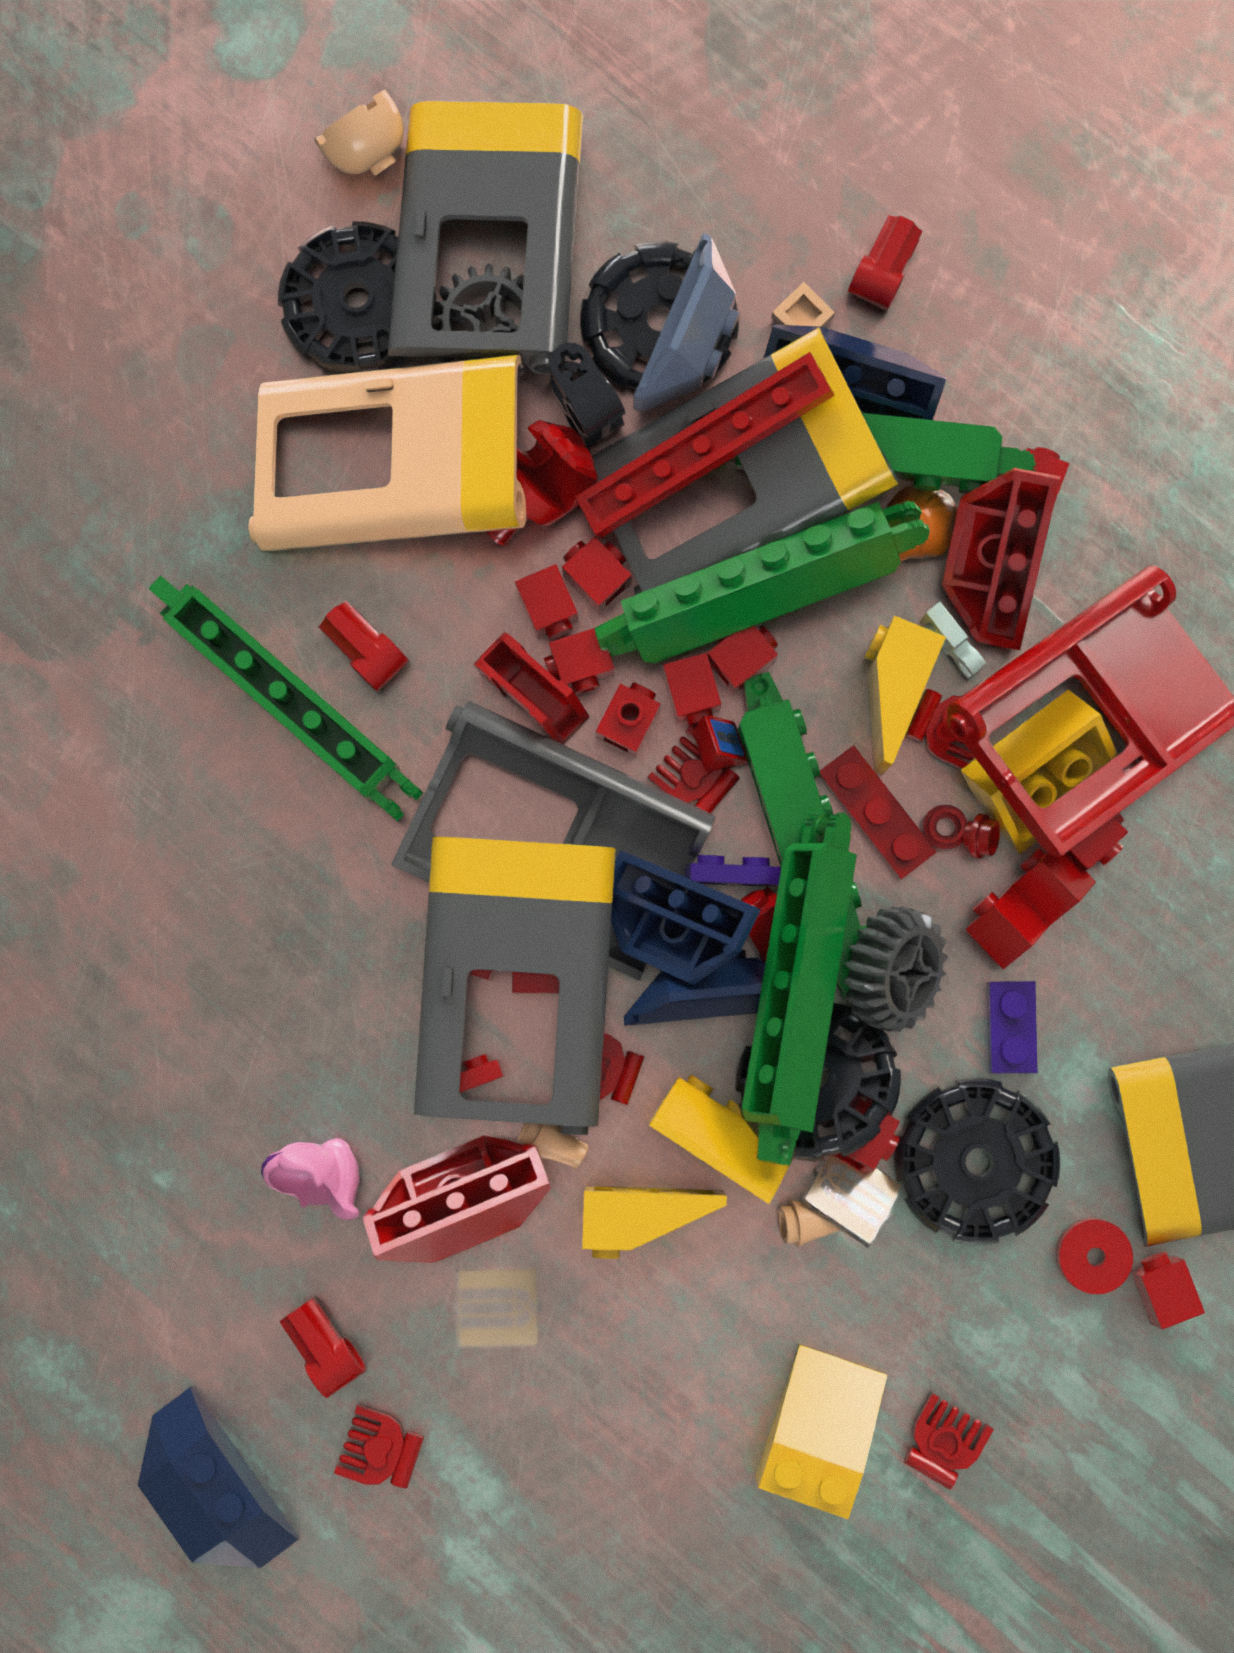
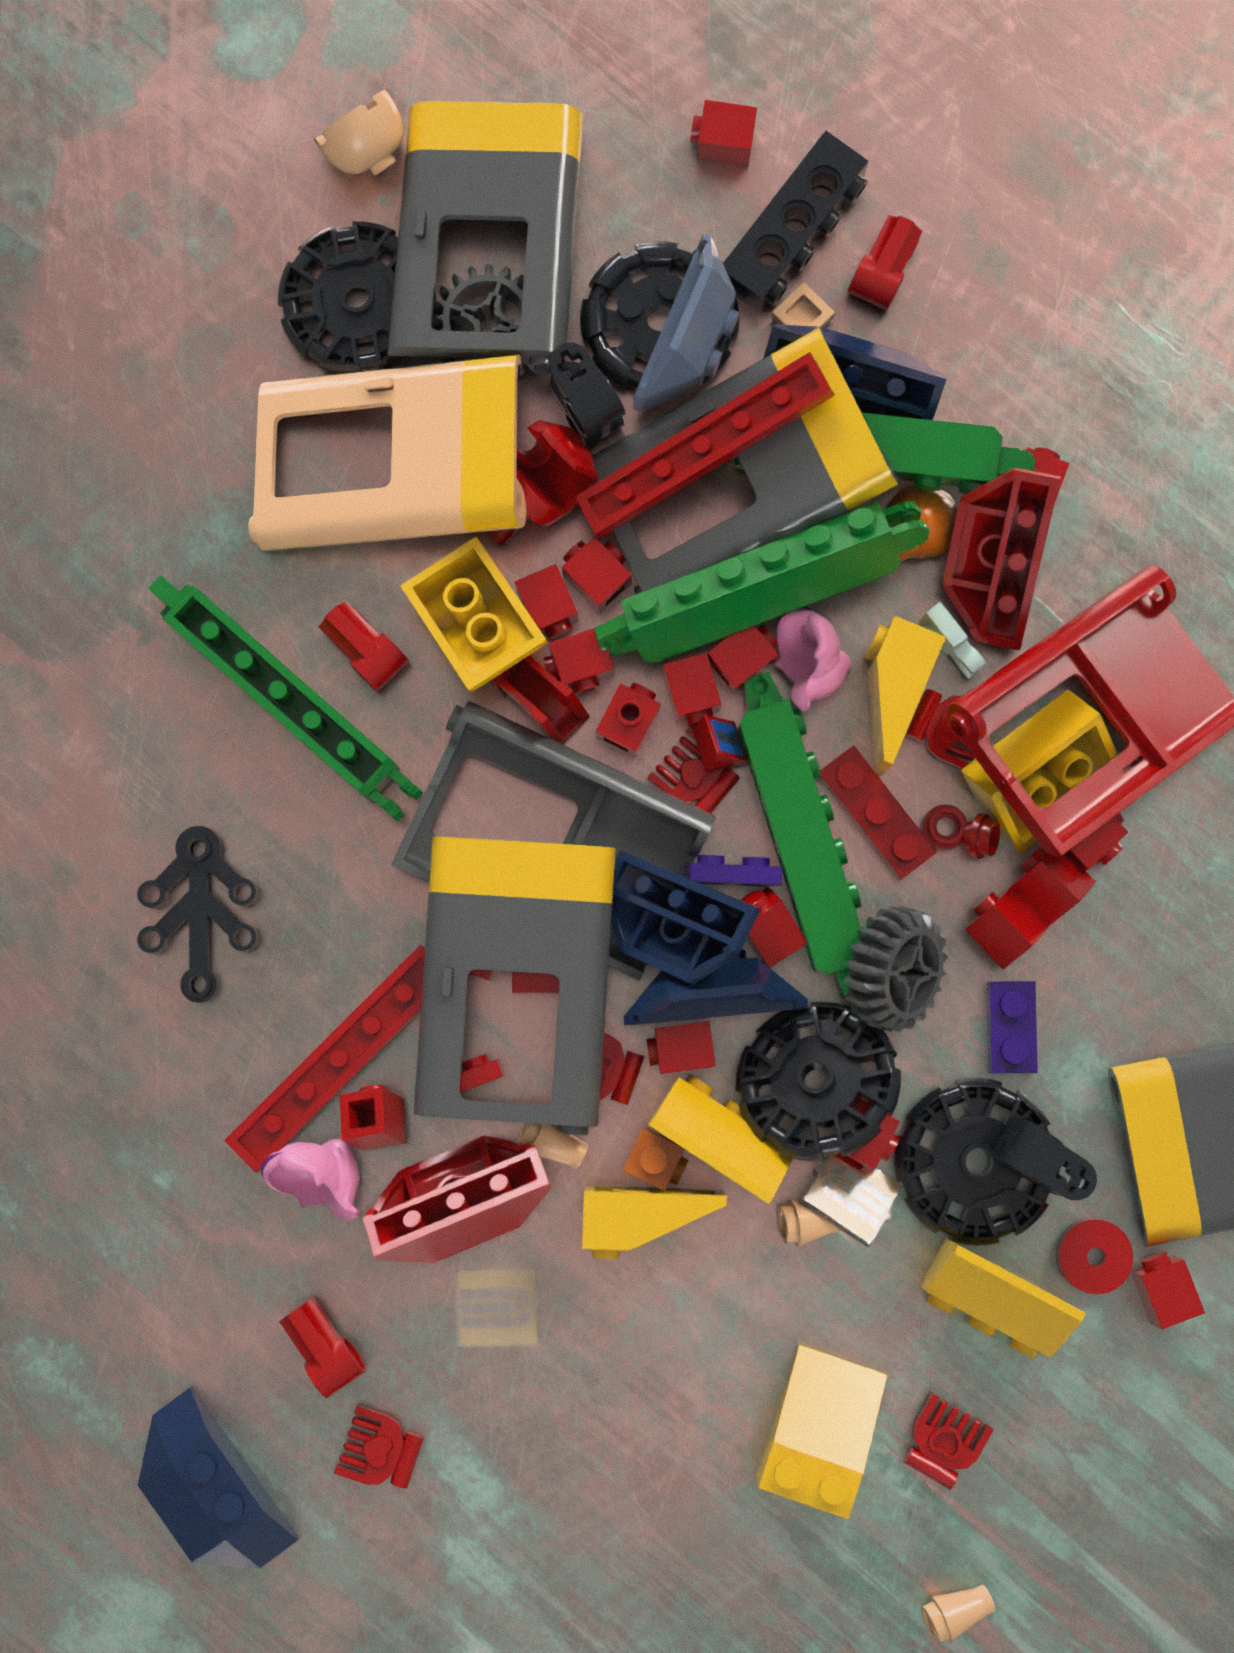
green hinge [741,813,857,1165] -> none
none -> black plant [137,826,259,1003]
none -> red plate [224,944,453,1173]
none -> red brick [339,1085,407,1151]
none -> yellow slope [400,536,548,694]
none -> orange brick [623,1126,689,1191]
none -> red brick [646,1021,716,1074]
none -> red brick [690,100,757,167]
none -> black brick [723,130,869,314]
none -> bright pink hair [775,606,851,711]
none -> yellow slope [919,1237,1086,1359]
none -> light nougat cone [921,1585,996,1643]
none -> black piece [990,1116,1097,1200]

